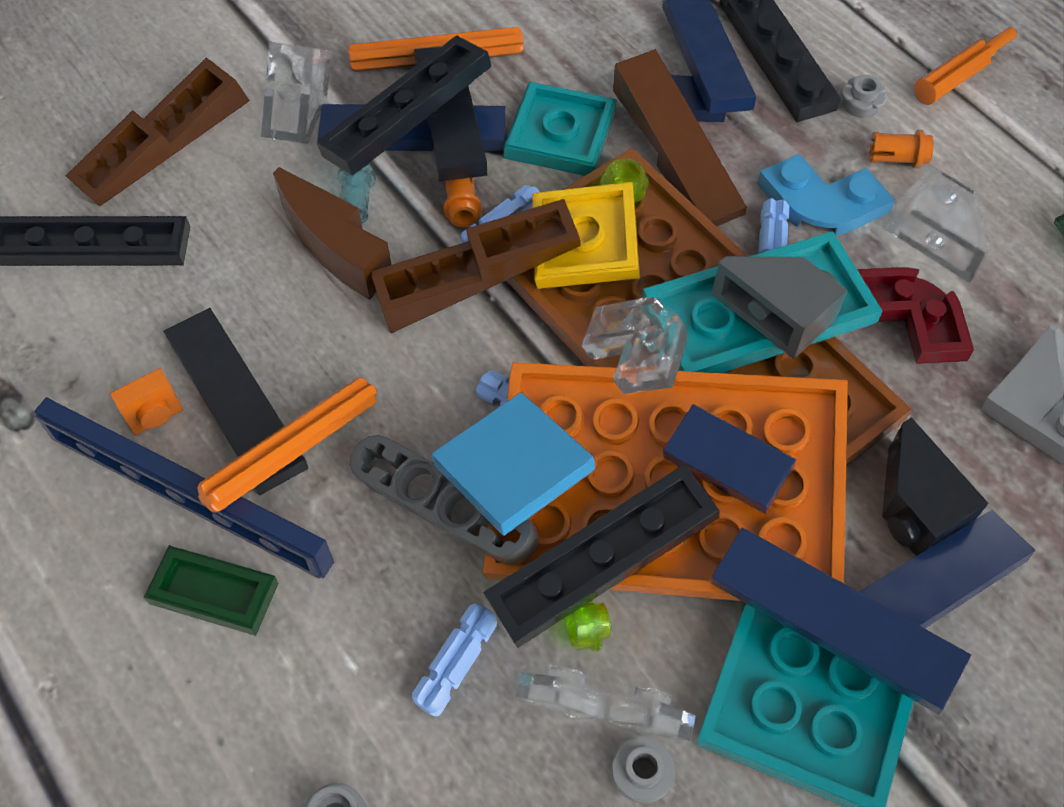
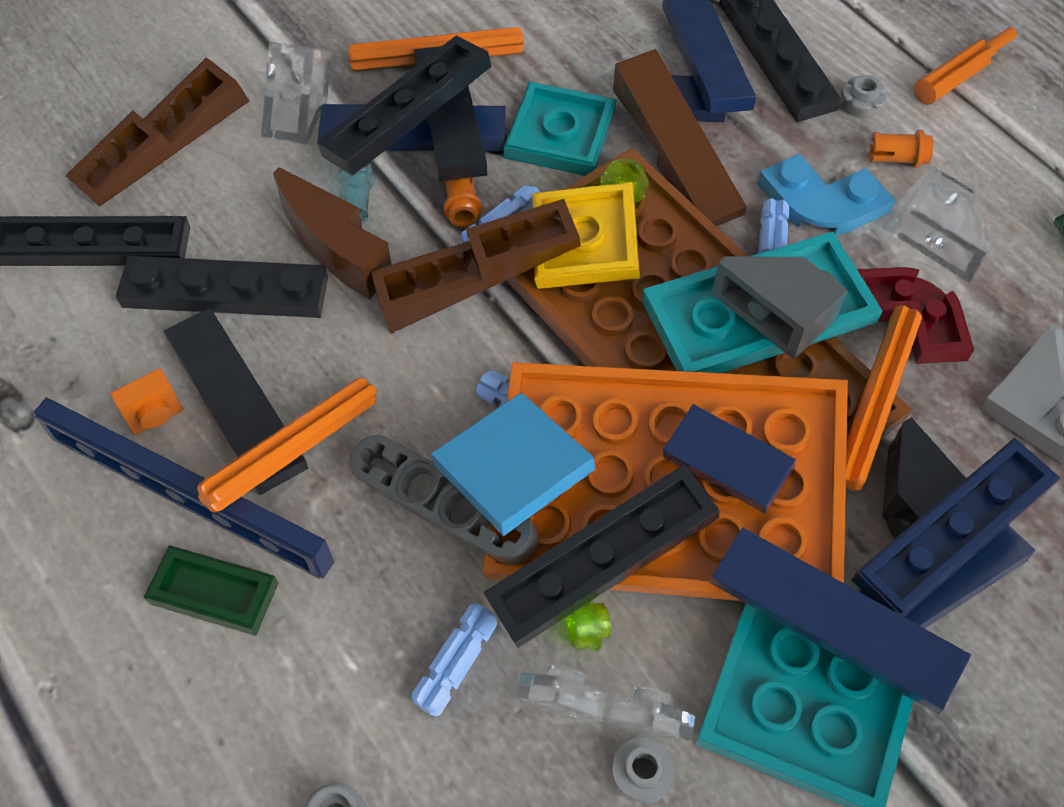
clear plate [581,297,688,394] -> none
none -> black plate [116,256,328,318]
none -> orange axle [846,305,922,491]
none -> dark blue tile [851,438,1060,617]

